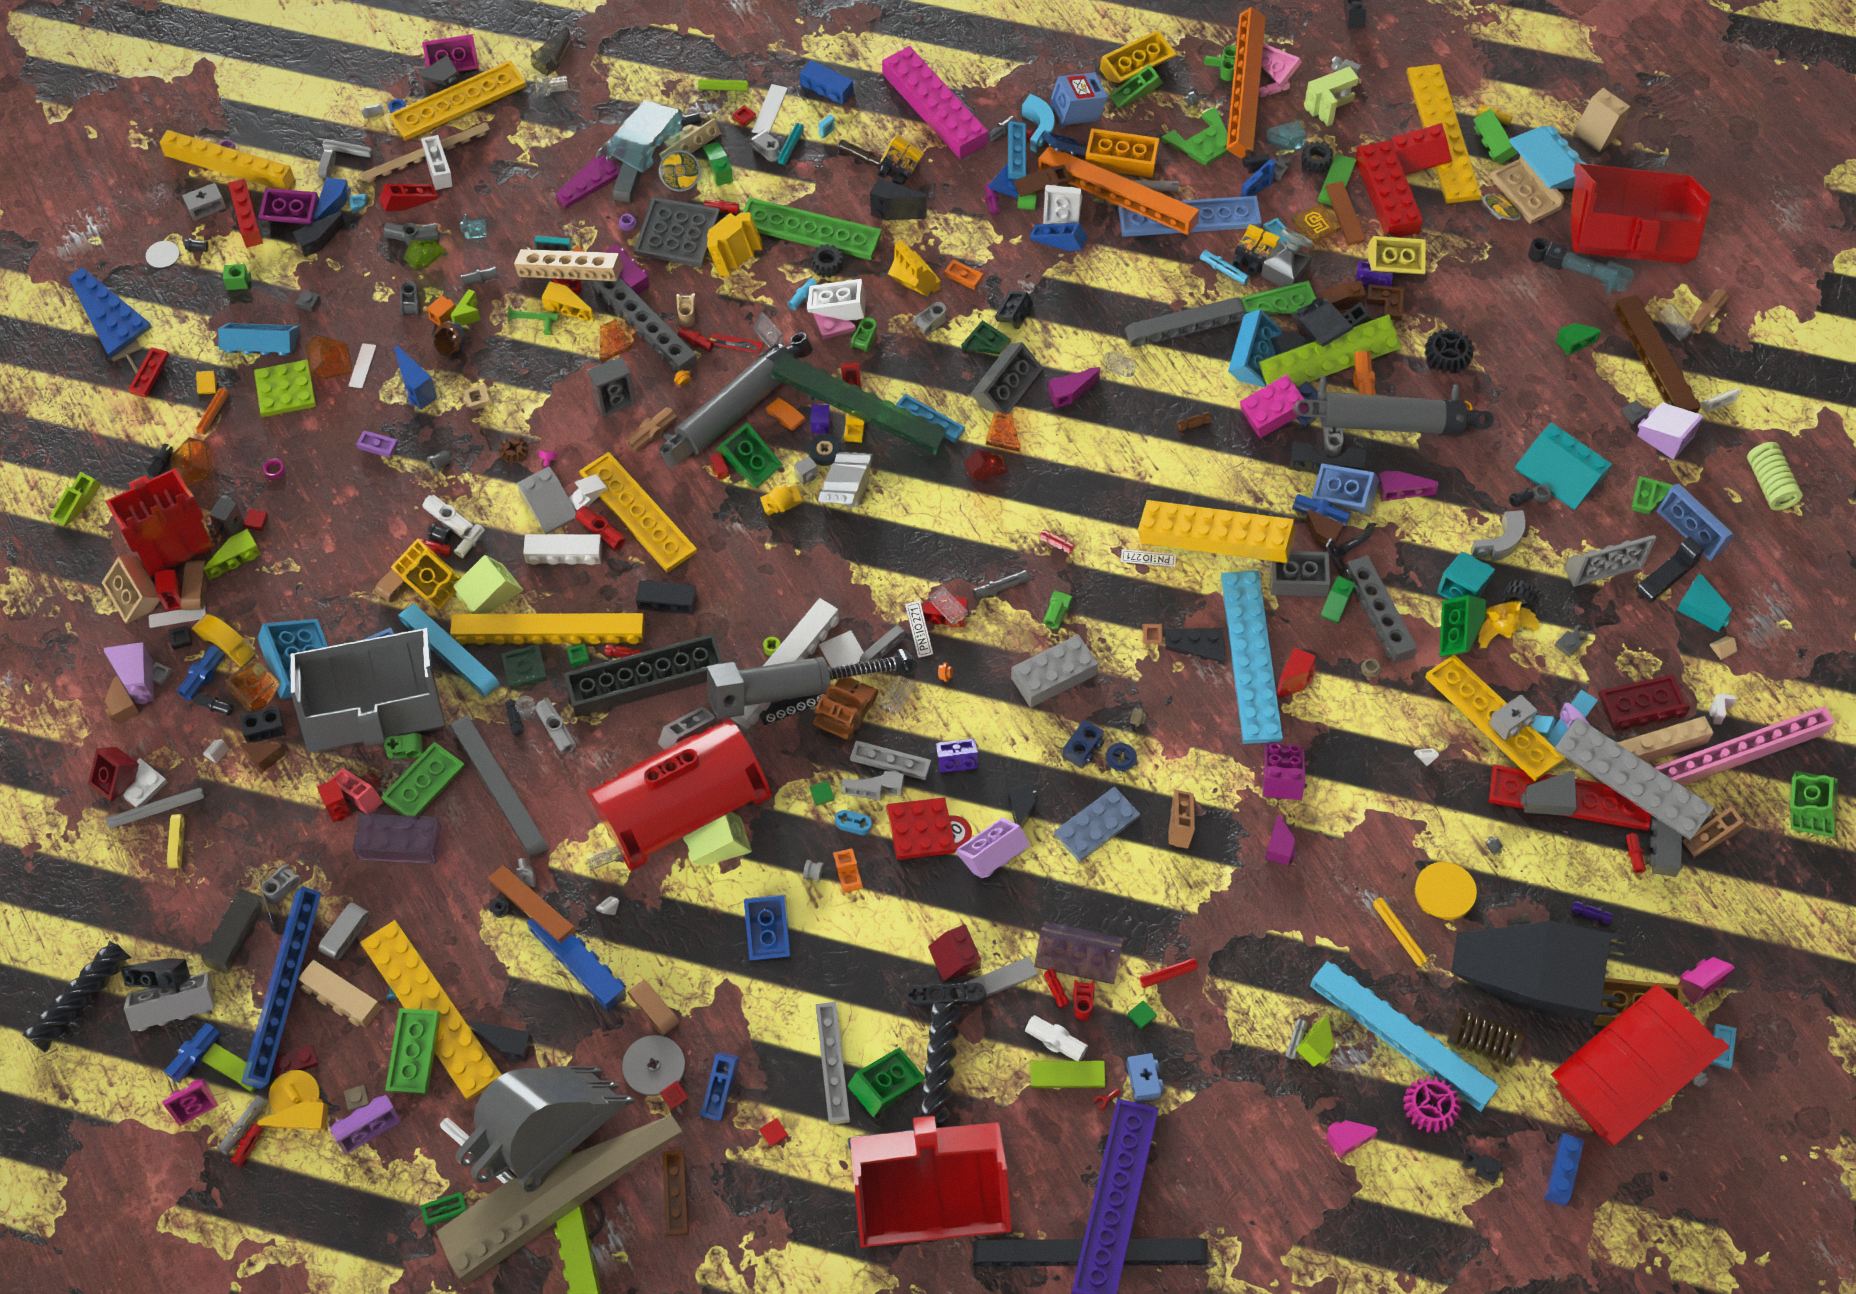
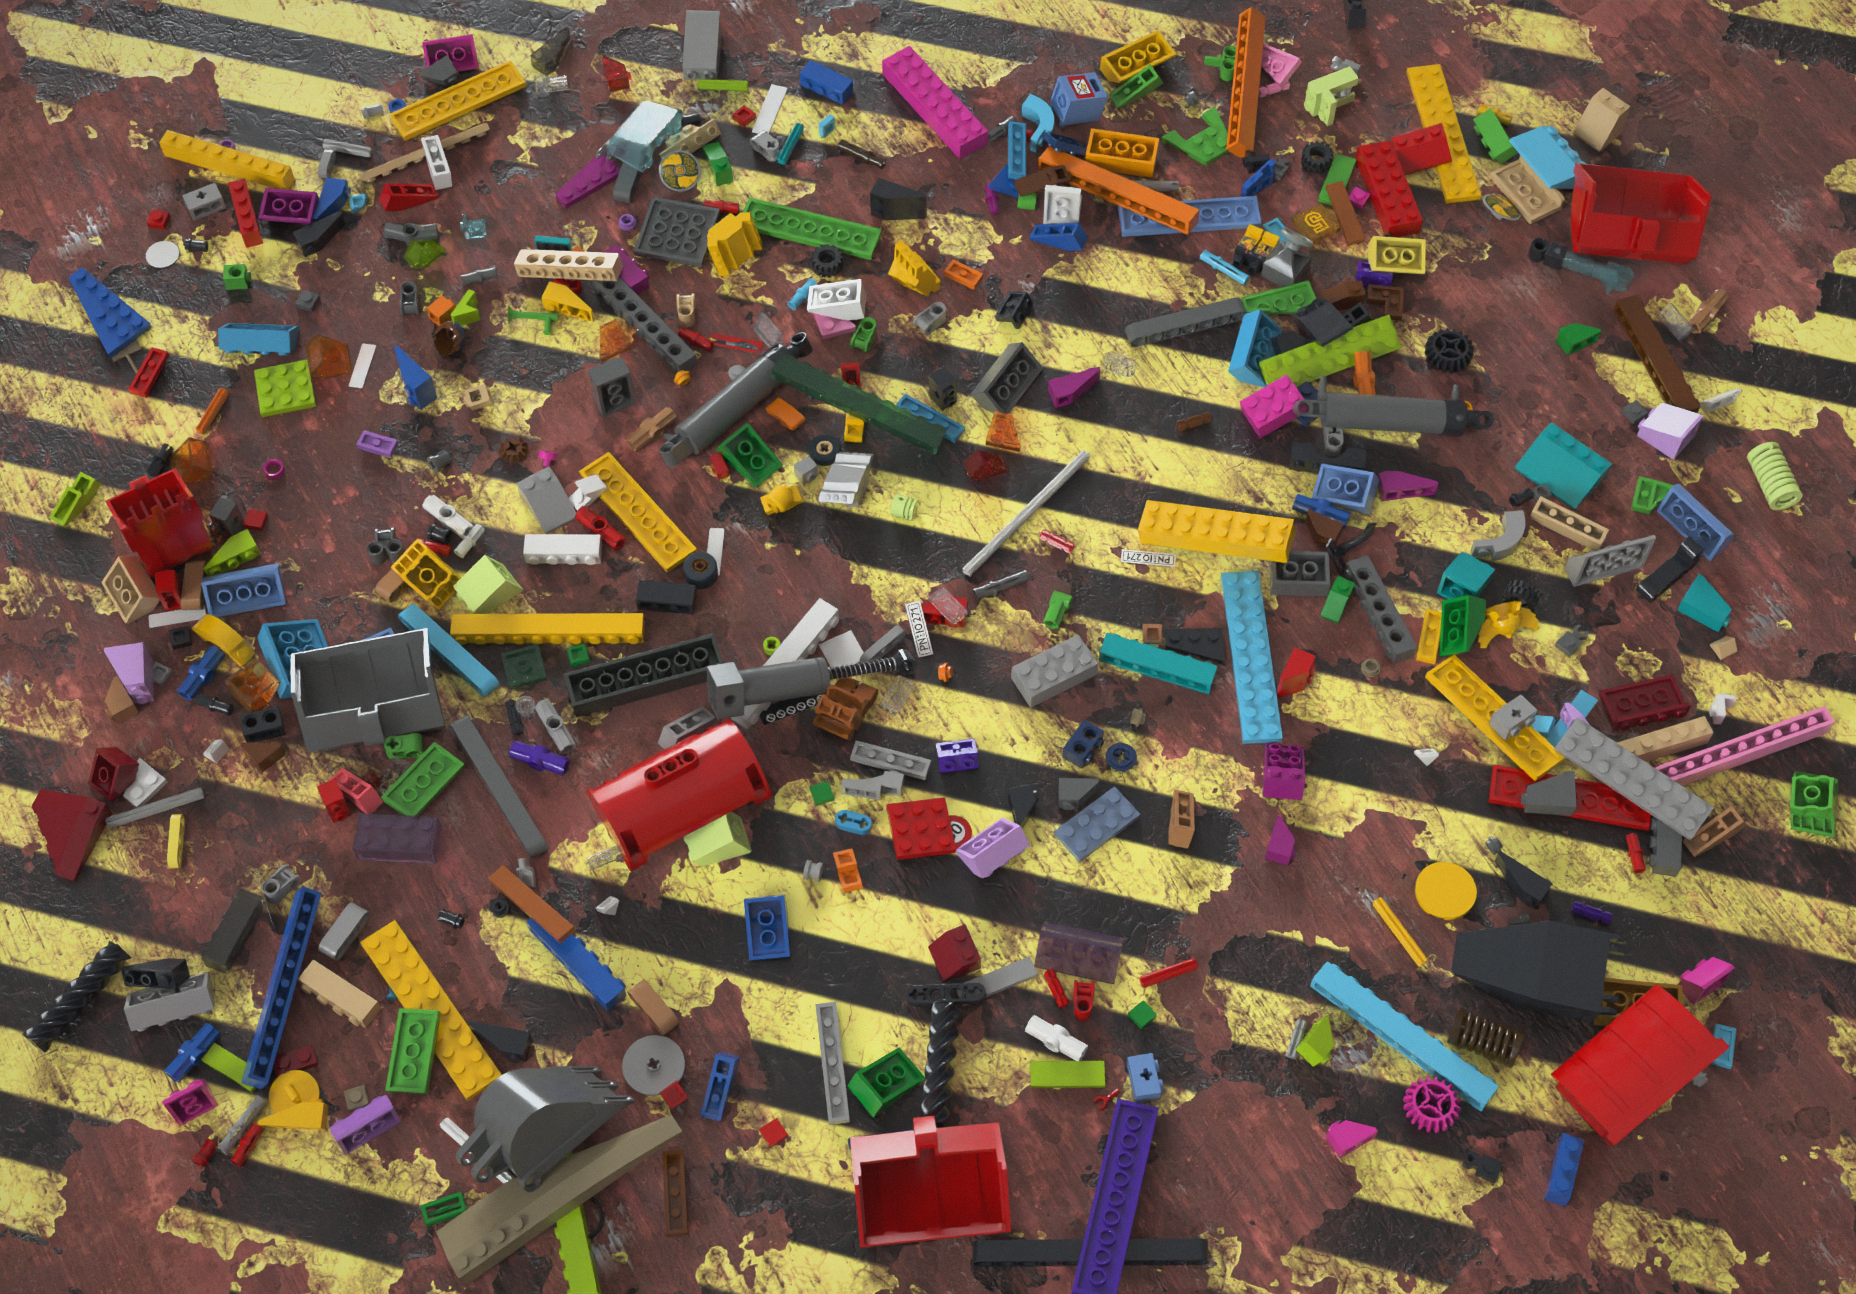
yellow slope [196,371,217,394] -> none
red axle [605,644,642,658] -> none
dark purple brick [811,405,830,434] -> none
hips [877,134,924,185] -> none
dark green wing [961,320,1011,355] -> none
clear light blue slope [1265,120,1307,151] -> none
none -> dark red slope [32,789,112,882]
none -> red plate [147,209,171,230]
none -> red pin [192,1139,218,1168]
none -> medium blue slope [201,563,286,617]
none -> dark grey piece [367,527,405,565]
none -> black pin [437,909,465,929]
none -> dark purple piece [509,741,570,775]
none -> clear red slope [602,56,632,92]
none -> light grey slope [682,10,722,80]
none -> black wheel [683,552,718,589]
none -> white sticker [705,528,724,576]
none -> light grey plate [728,365,746,380]
none -> yellowish green piece [890,494,918,521]
none -> black brick [929,367,957,411]
none -> white axle [962,450,1090,576]
none -> dark grey slope [1058,778,1099,810]
none -> teal brick [1099,633,1217,694]
none -> dark pink plate [1349,187,1371,210]
none -> yellow tile [1416,609,1442,664]
none -> black slope [1494,851,1553,909]
none -> tan brick [1530,496,1609,551]

